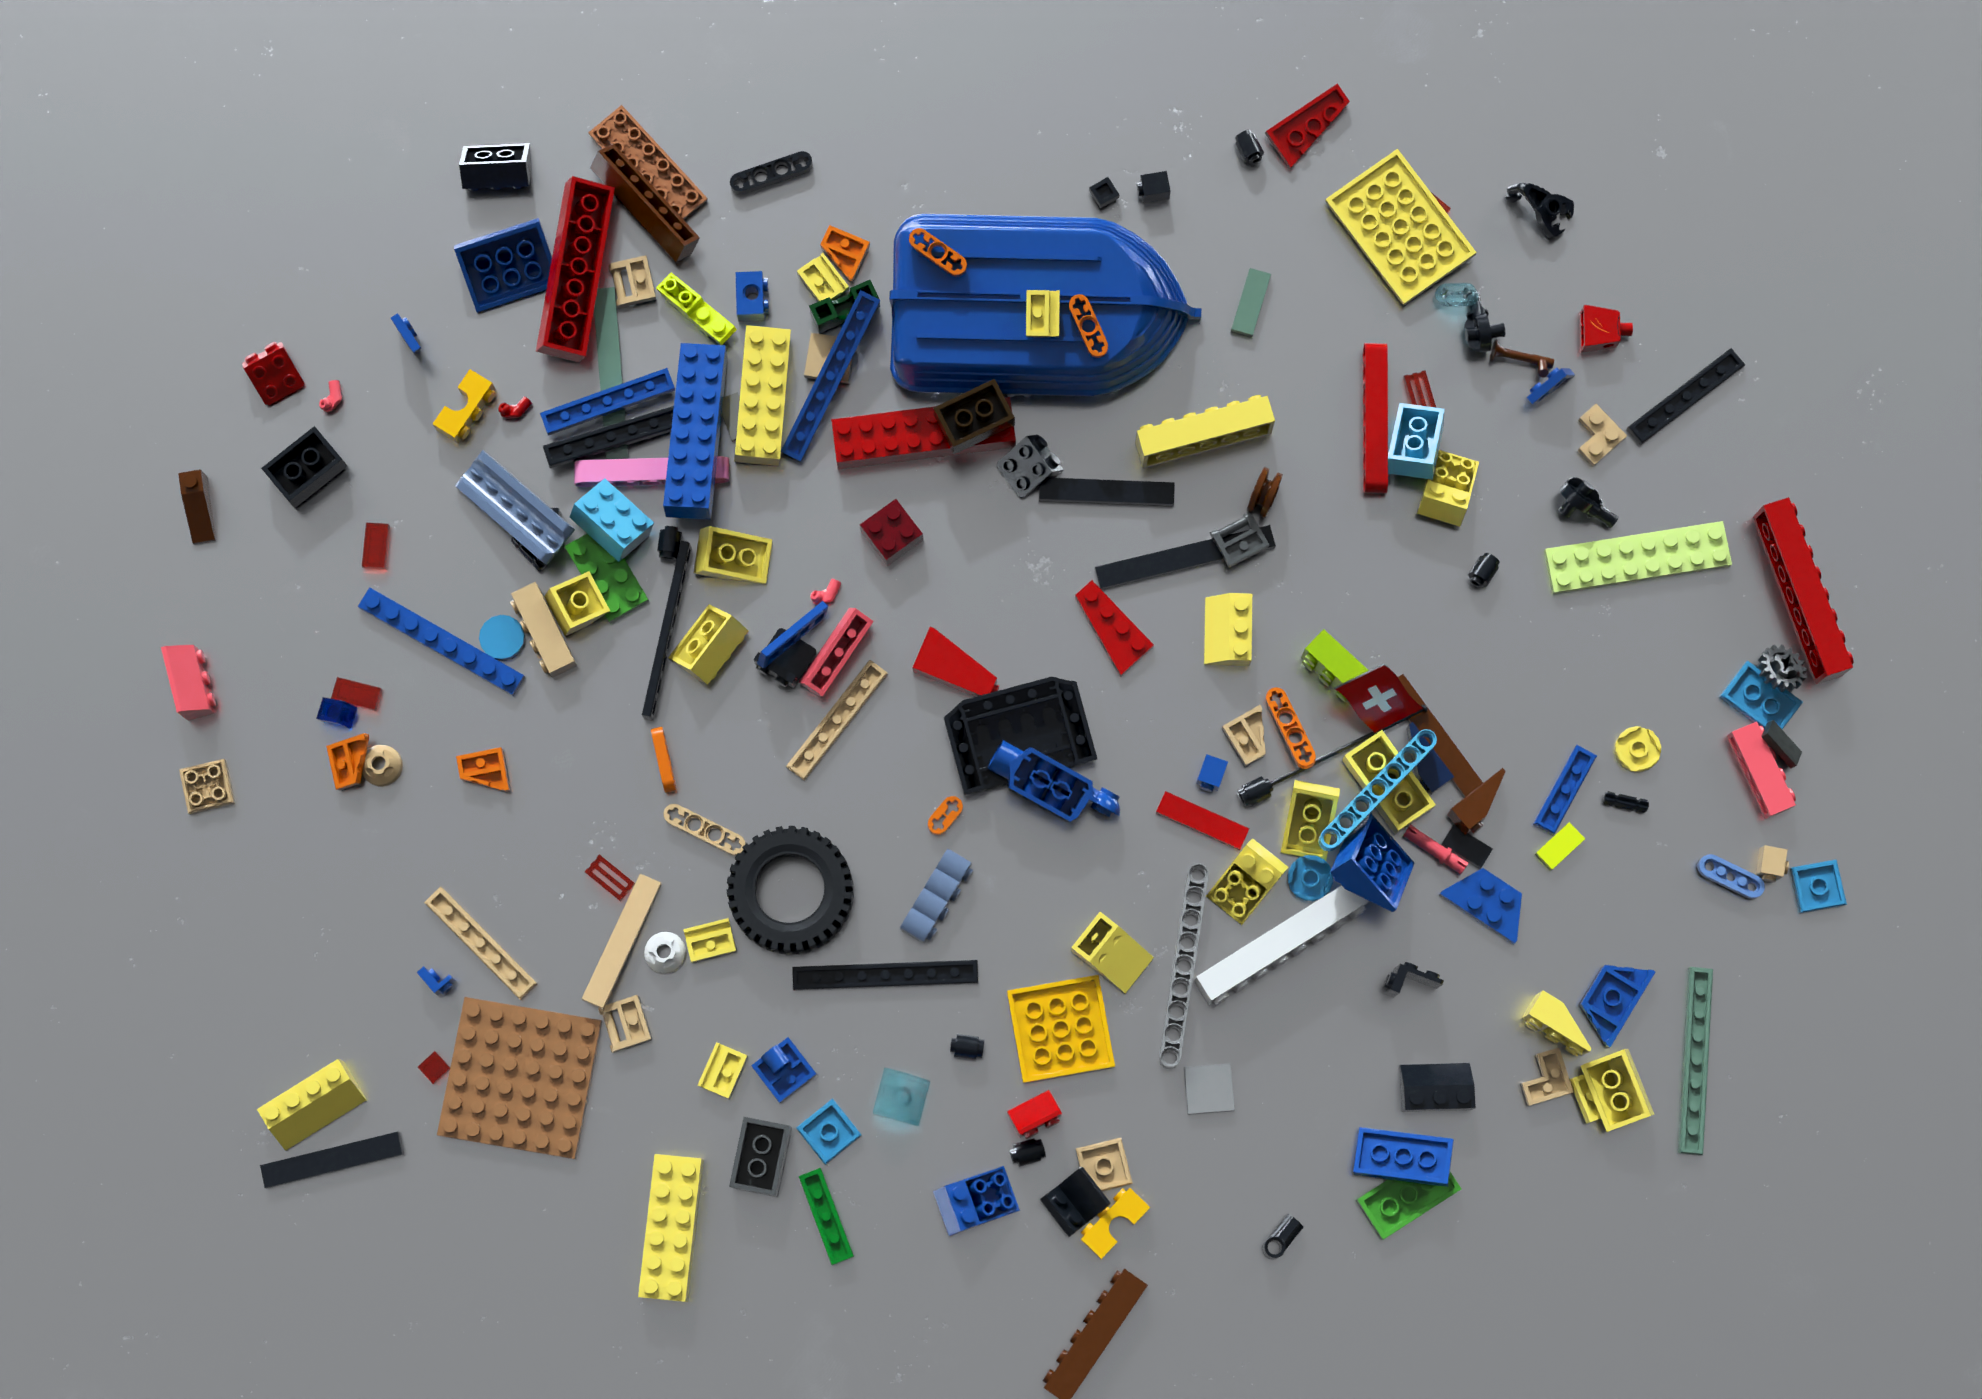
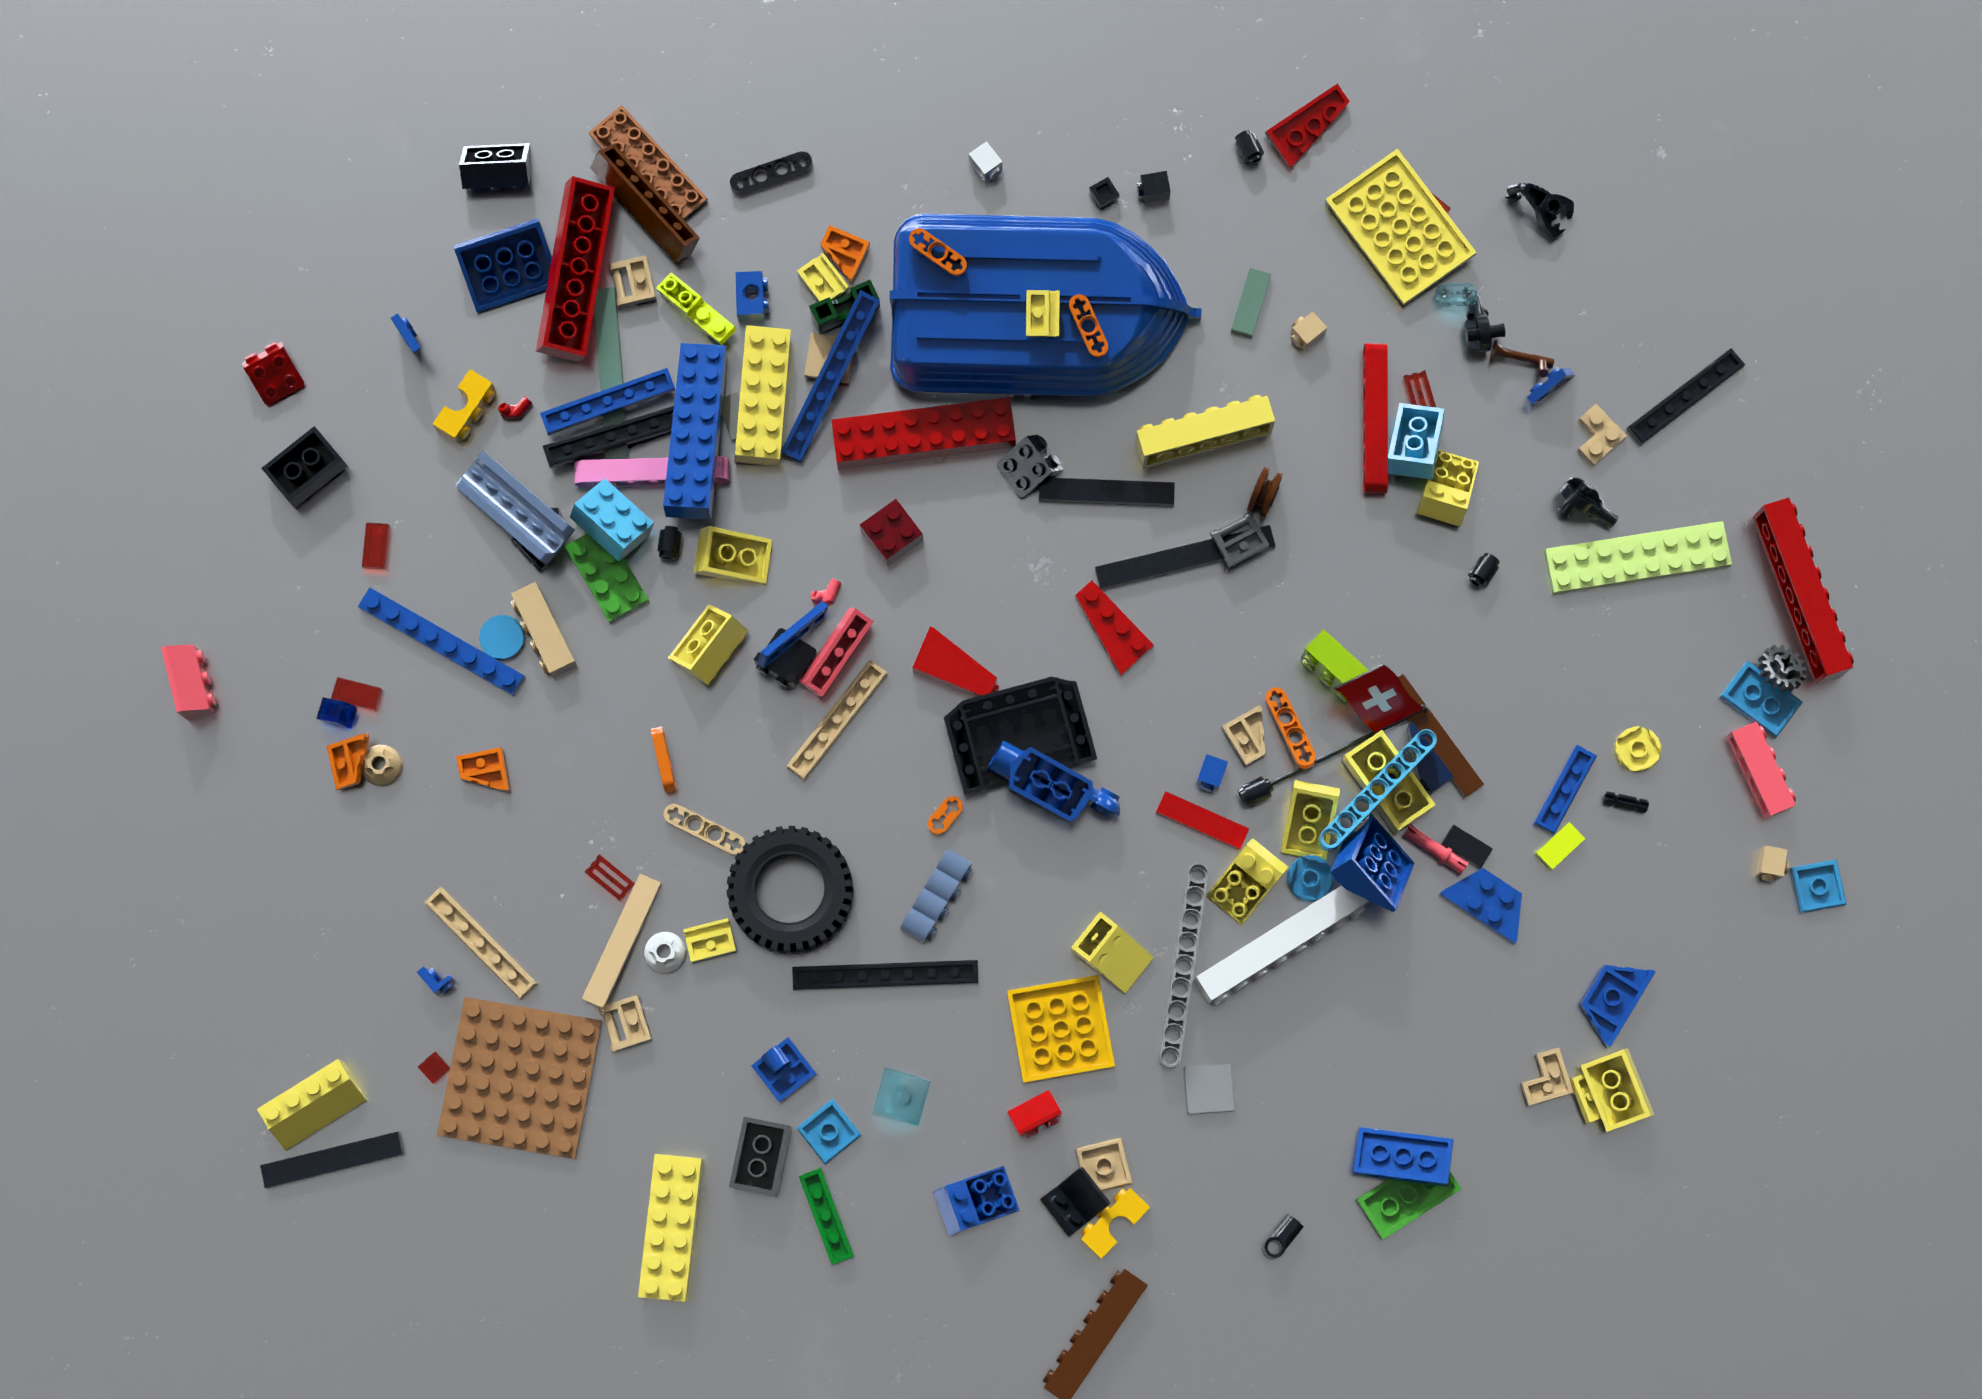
reddish brown slope [178,469,216,544] -> none
tan tile [179,759,235,815] -> none
coral arm [319,380,342,412] -> none
light yellow slope [544,571,610,636] -> none
black tile [642,540,692,721] -> none
light yellow plate [698,1042,748,1099] -> none
dark brown brick [933,379,1015,454] -> none
black brick [950,1034,984,1060] -> none
black brick [1010,1138,1046,1167] -> none
light yellow slope [1204,593,1252,666] -> none
black bracket [1383,962,1444,998] -> none
black slope [1399,1063,1476,1112] -> none
reddish brown slope [1447,768,1506,836] -> none
light yellow slope [1521,990,1591,1056] -> none
red torso [1580,305,1633,353] -> none
sand green tile [1678,967,1713,1156] -> none
medium blue plate [1697,854,1765,899] -> none
pearl dark grey tile [1761,720,1802,769] -> none
none -> white brick [969,141,1002,181]
none -> tan brick [1291,311,1327,350]

